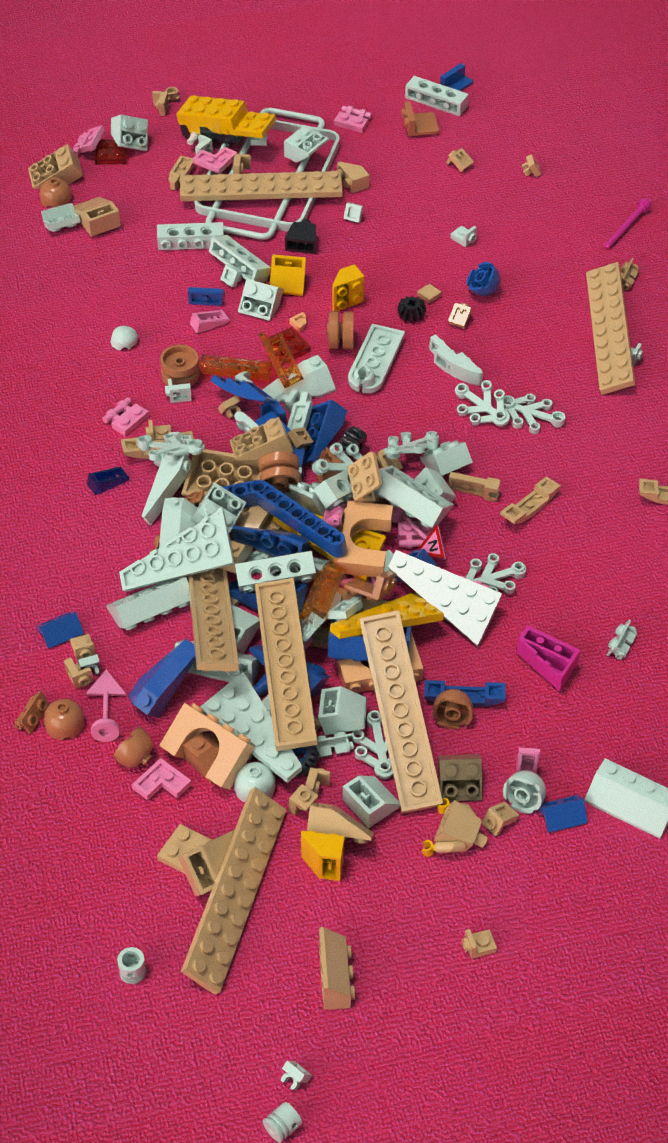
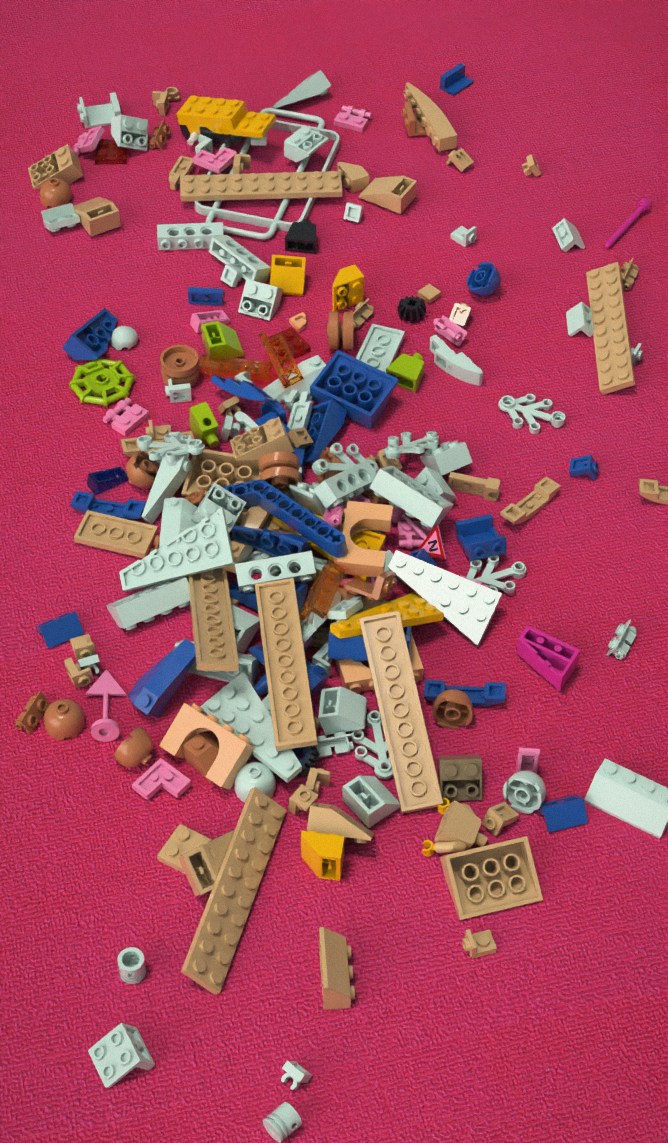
black gear [339,426,367,458] -> none
tan bracket [347,452,382,503] -> none
light aqua brick [405,76,469,116] -> none
light aqua plant [455,380,510,427] -> none
none -> blue wedge [62,308,118,360]
none -> lime plate [69,357,135,407]
none -> blue slope [70,491,146,520]
none -> tan plate [74,510,158,558]
none -> light aqua panel [77,92,121,129]
none -> light aqua bracket [88,1023,155,1088]
none -> nougat cylinder [126,451,159,488]
none -> nougat hinge [148,119,170,151]
none -> lime torso [189,402,220,448]
none -> lime slope [201,321,244,363]
none -> light aqua tile [220,415,240,441]
none -> light aqua wedge [271,70,331,109]
none -> blue slope [310,350,399,429]
none -> light aqua bracket [312,642,333,676]
none -> tan hinge [350,298,374,330]
none -> tan slope [359,176,417,214]
none -> lime torso [386,353,425,393]
none -> tan slope [404,82,457,152]
none -> bright pink hinge [433,315,468,347]
none -> tan slope [440,836,543,920]
none -> blue panel [455,514,507,561]
none -> light aqua panel [552,218,585,252]
none -> light aqua panel [566,302,594,337]
none -> blue bracket [569,455,599,480]

